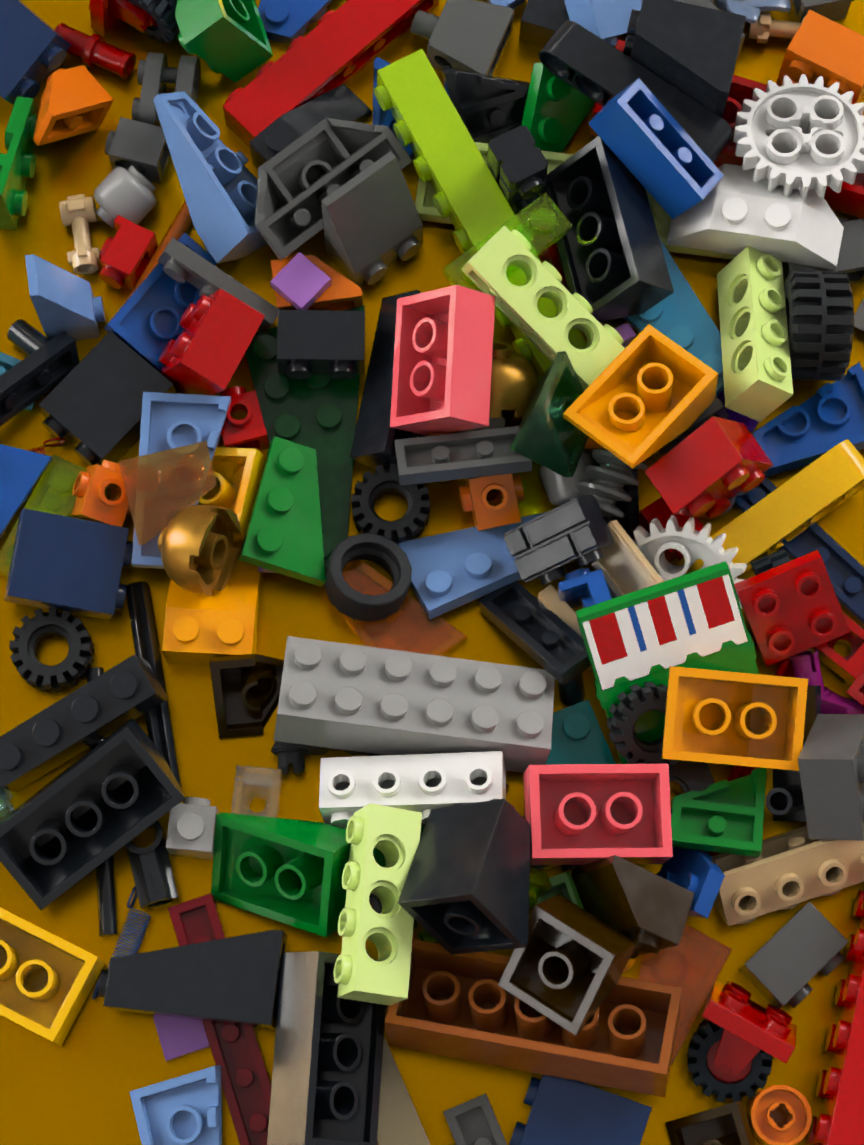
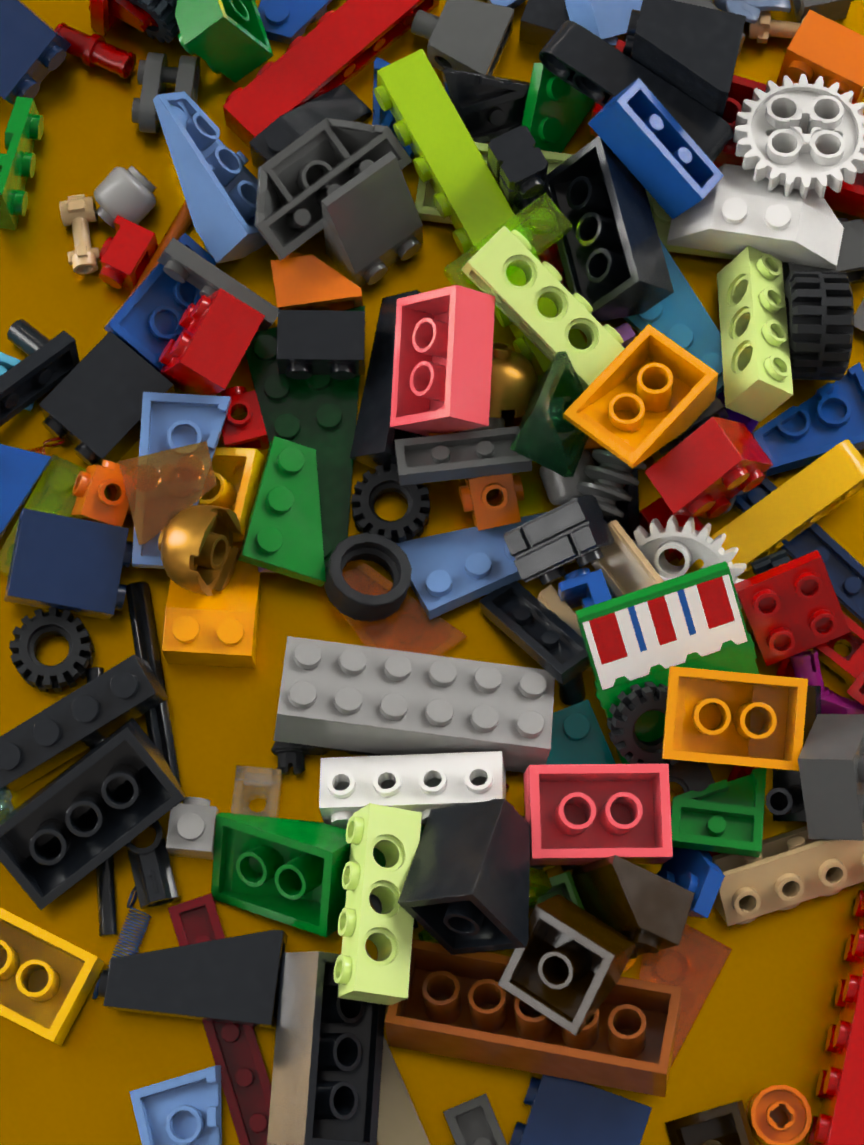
medium blue slope [25,254,106,341] -> none
orange slope [33,65,114,146] -> none
dark grey brick [105,117,171,184] -> none
medium lavender tile [153,1015,210,1062] -> none
dark brown slope [209,654,284,738] -> none
medium lavender tile [270,252,332,310] -> none
plate [687,980,797,1103] -> none
dark grey brick [738,901,849,1008] -> none

